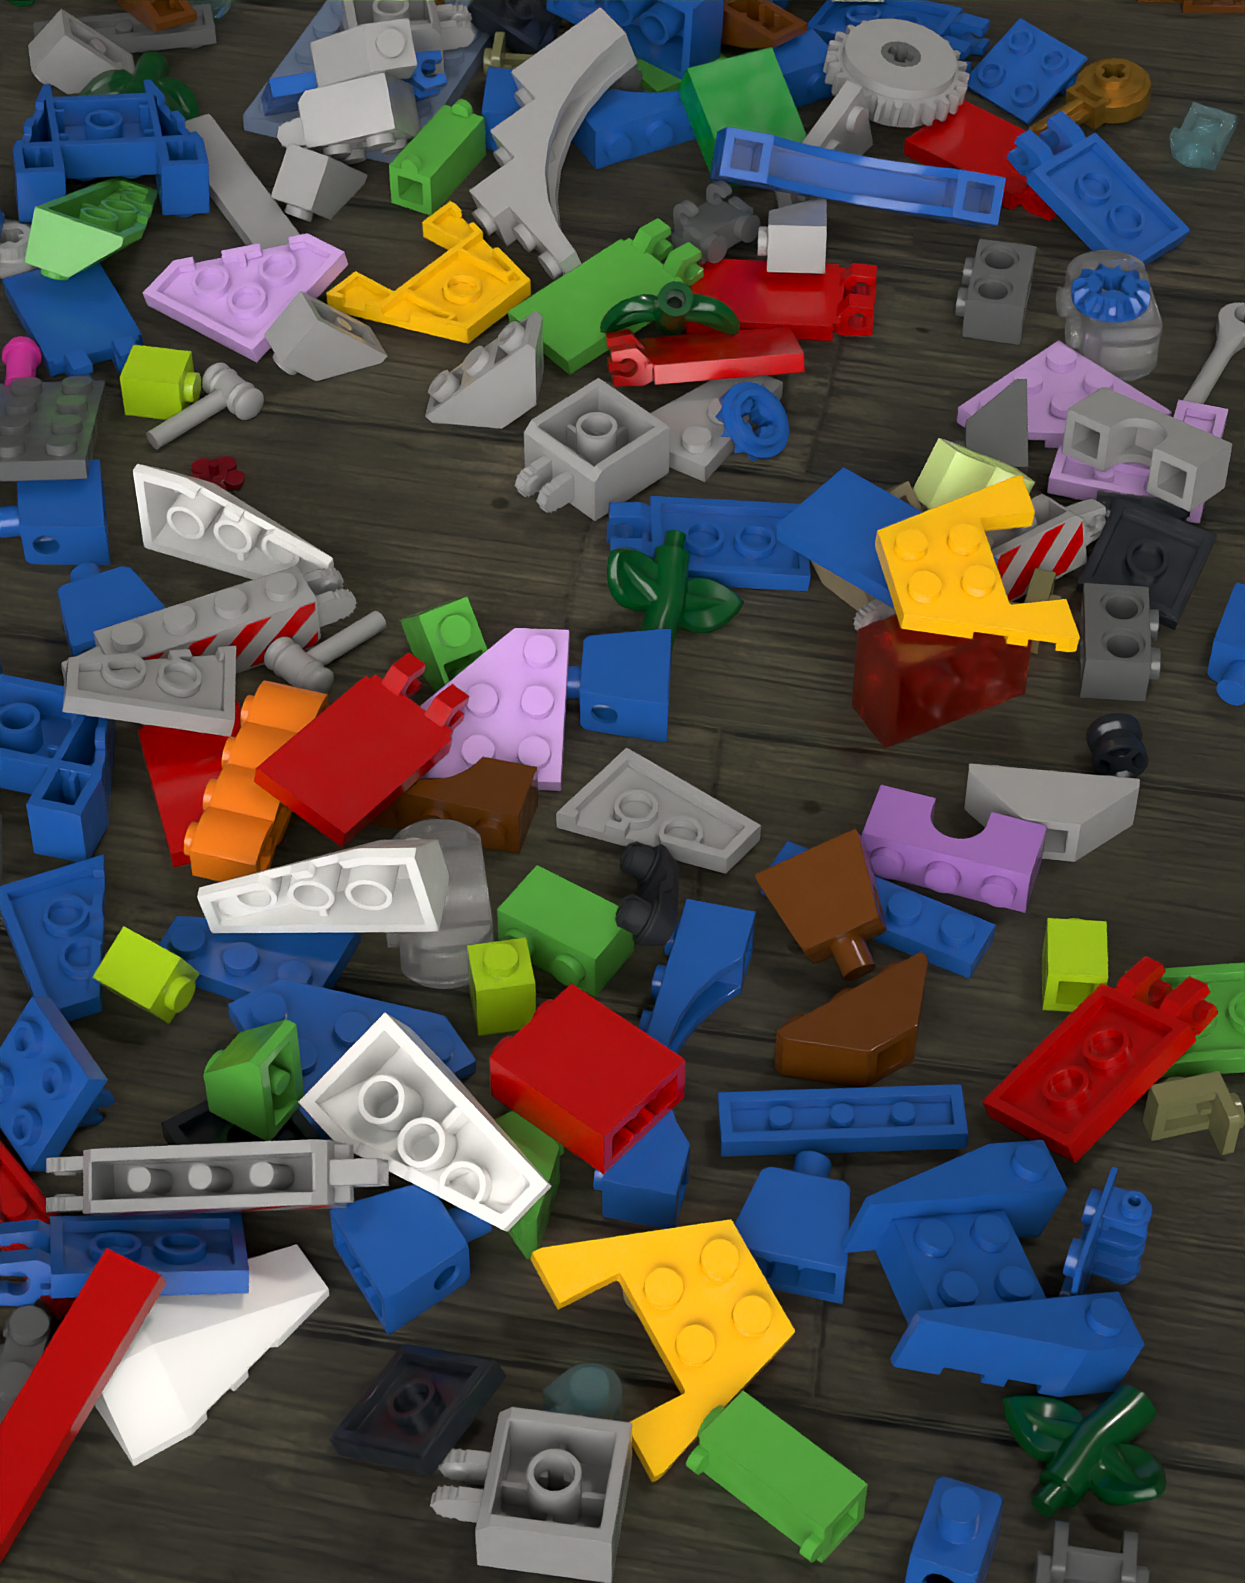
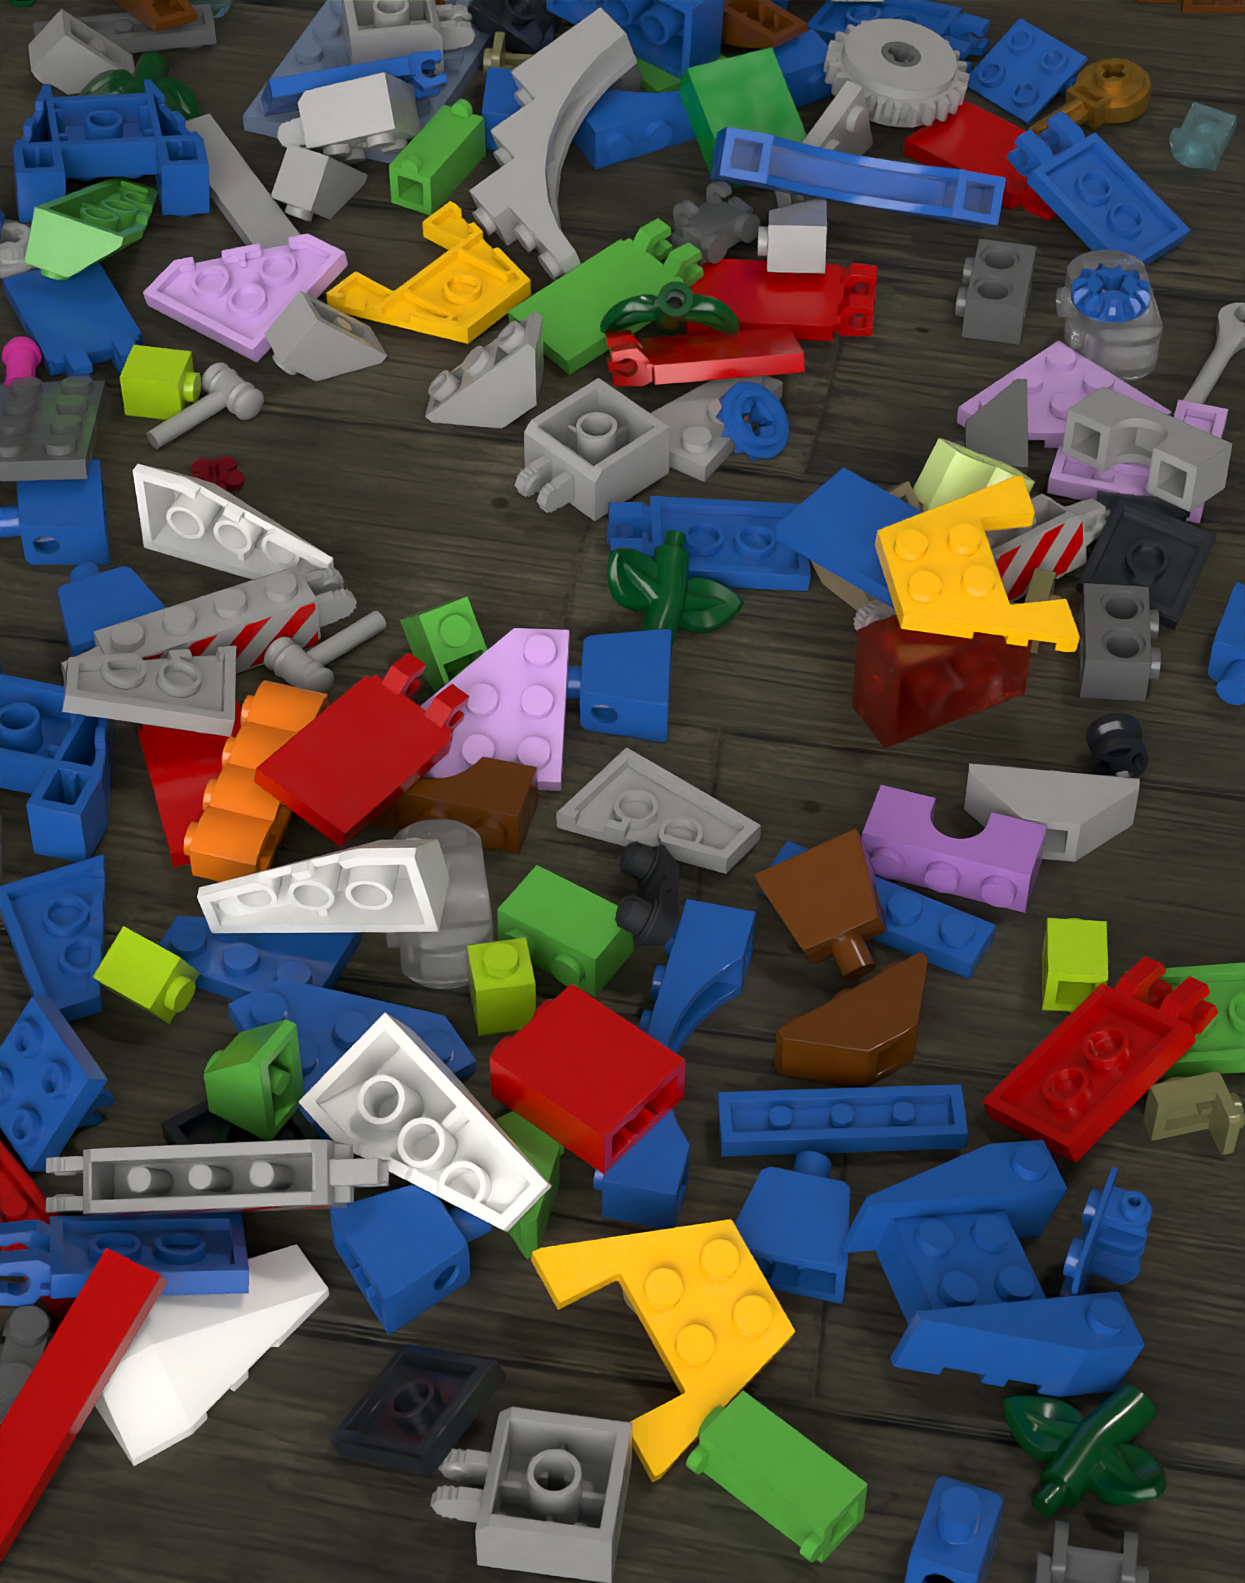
light grey slope [309,18,417,88] -> none
clear light blue plate [543,1363,623,1421] -> none

